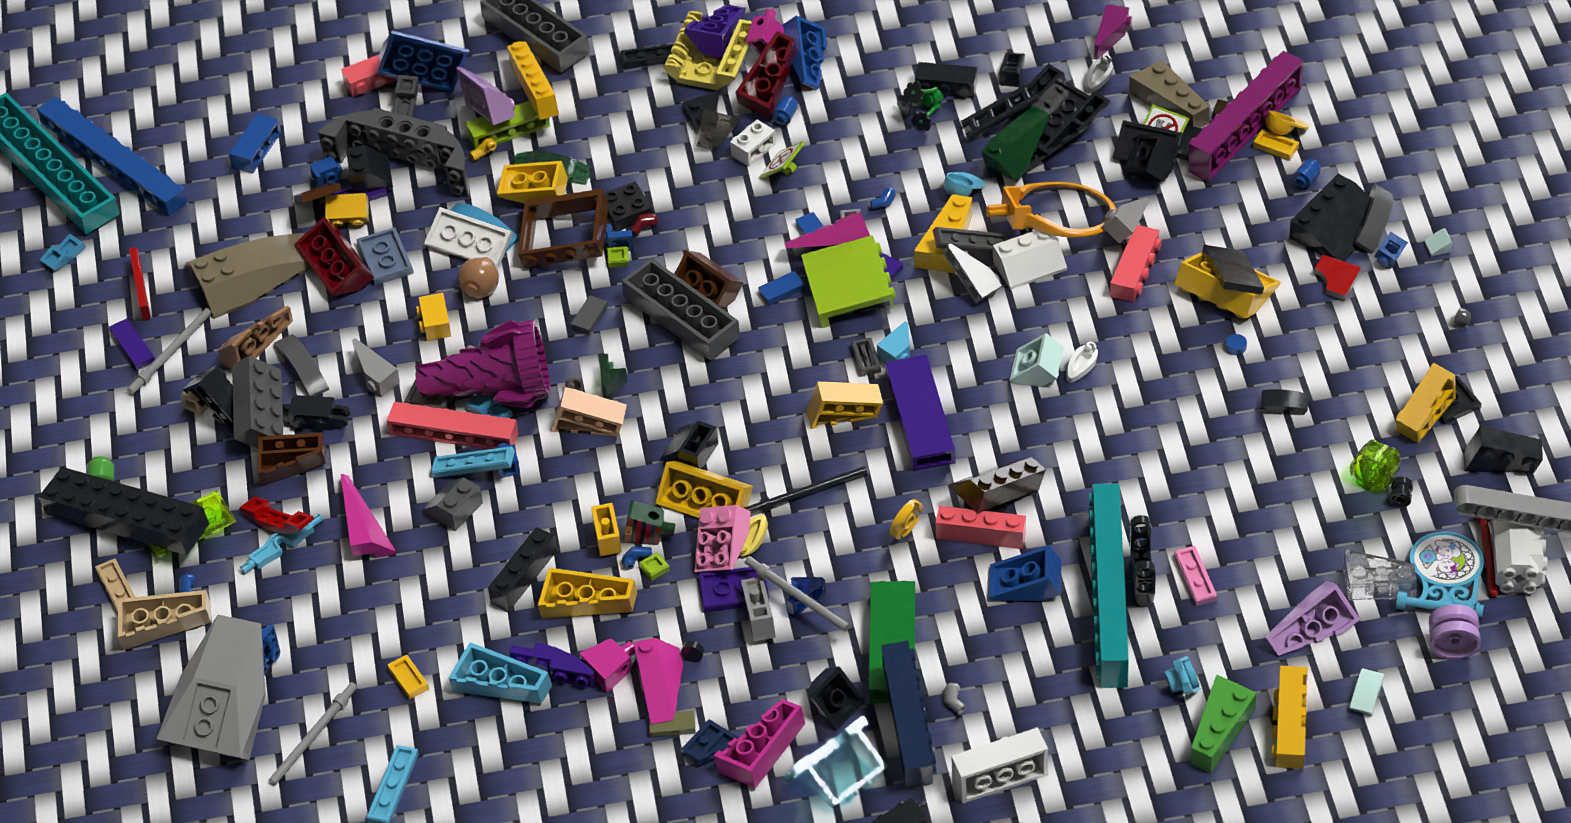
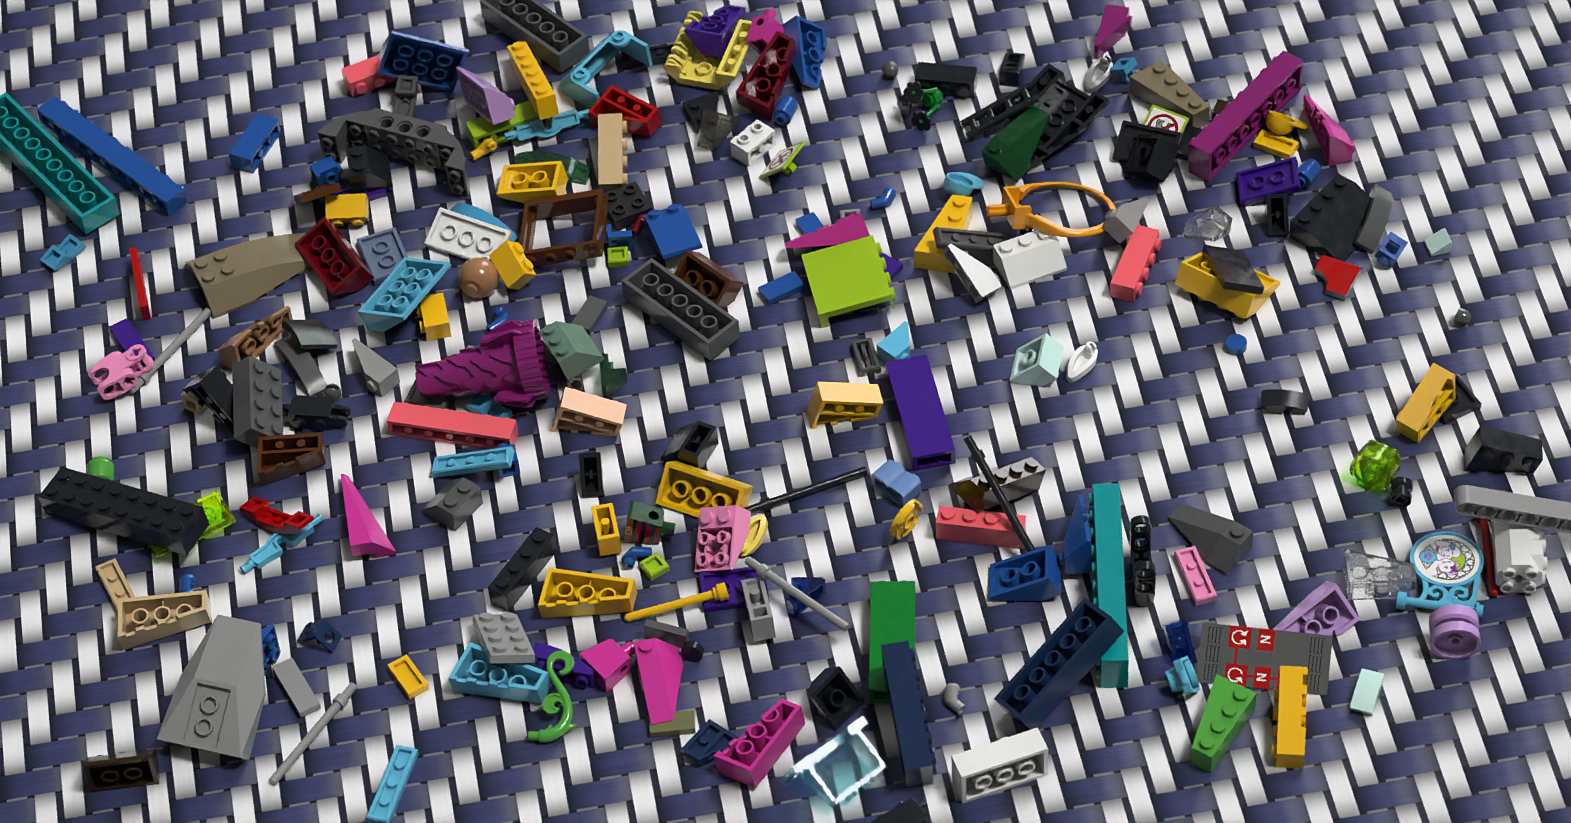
none -> dark brown slope [83,749,160,793]
none -> bright pink piece [88,344,154,400]
none -> light grey tile [272,658,321,718]
none -> pearl dark grey slope [281,320,337,349]
none -> dark blue bracket [297,619,342,653]
none -> dark grey hinge [324,383,342,402]
none -> medium azure slope [358,257,451,332]
none -> light grey plate [472,612,535,663]
none -> blue arm [486,306,508,333]
none -> yellow brick [489,240,536,290]
none -> medium azure piece [503,108,589,141]
none -> bright green plant [528,650,576,743]
none -> sand green slope [539,321,605,380]
none -> medium azure windscreen [560,30,653,109]
none -> black slope [579,452,604,497]
none -> red wedge [588,85,663,137]
none -> tan wedge [598,113,628,193]
none -> yellow piece [624,582,729,622]
none -> blue slope [643,204,703,259]
none -> dark grey tile [643,619,690,649]
none -> medium blue brick [871,459,921,507]
none -> dark grey hinge [881,61,899,79]
none -> black bar [963,435,1036,552]
none -> dark blue brick [994,598,1124,730]
none -> blue wedge [1059,495,1092,574]
none -> dark azure tile [1109,57,1137,82]
none -> clear blue slope [1163,618,1197,665]
none -> dark grey wedge [1168,503,1253,575]
none -> clear slope [1183,204,1232,241]
none -> dark grey sticker [1197,622,1333,695]
none -> dark purple tile [1237,156,1301,207]
none -> black slope [1265,193,1289,236]
none -> dark pink wedge [1303,95,1355,166]

